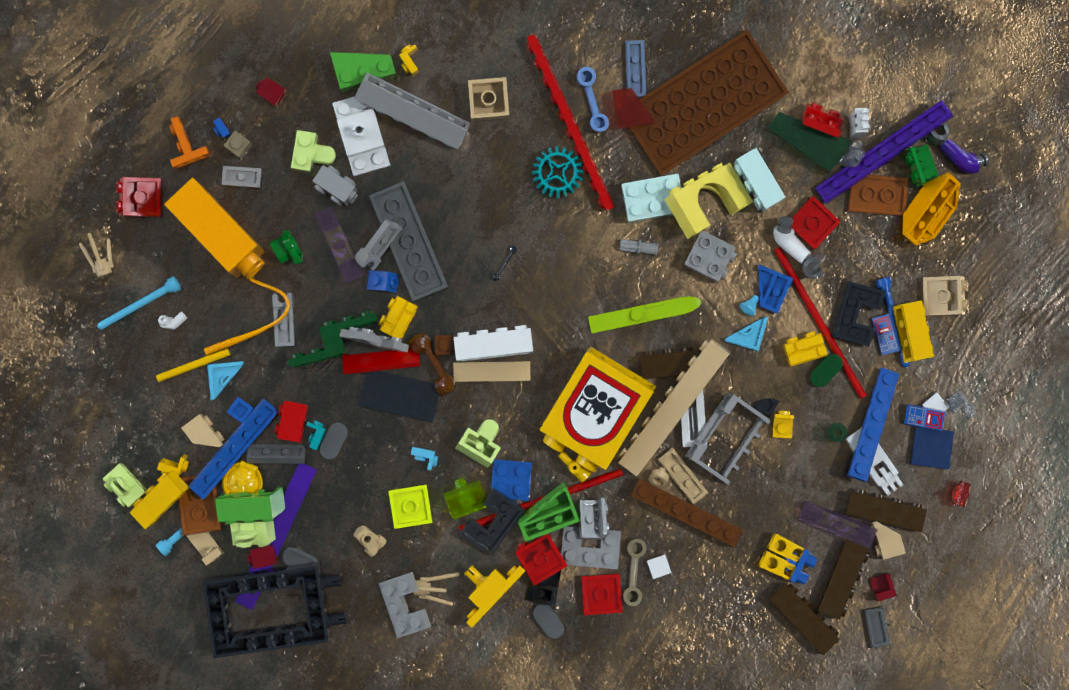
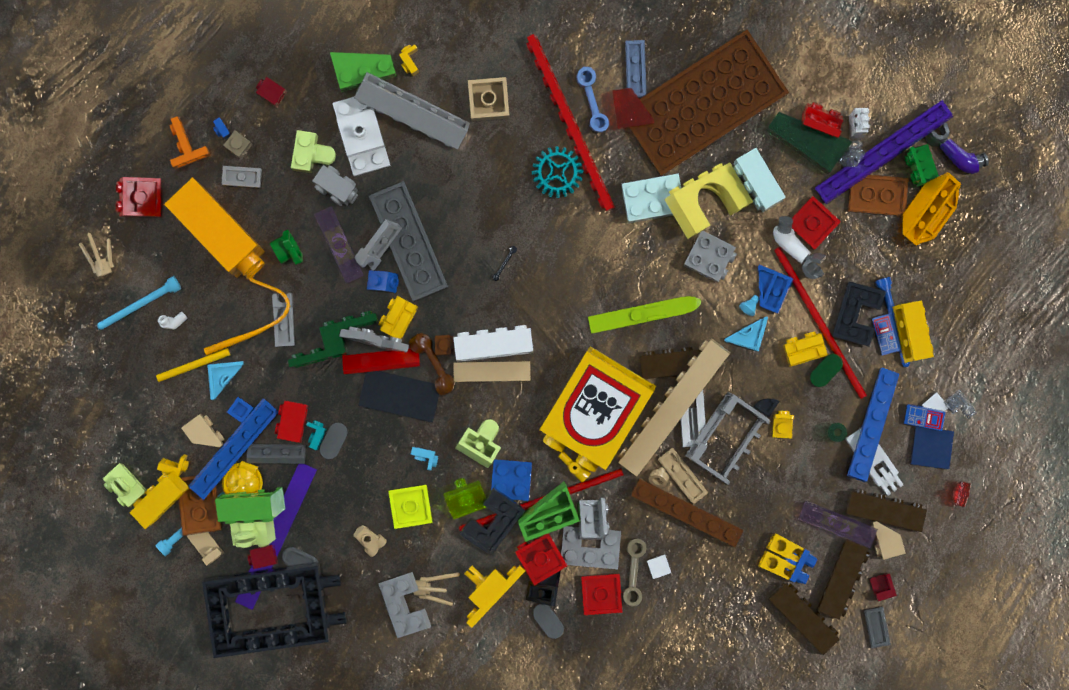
light grey axle [620,239,658,255] -> none
tan plate [923,276,969,316] -> none

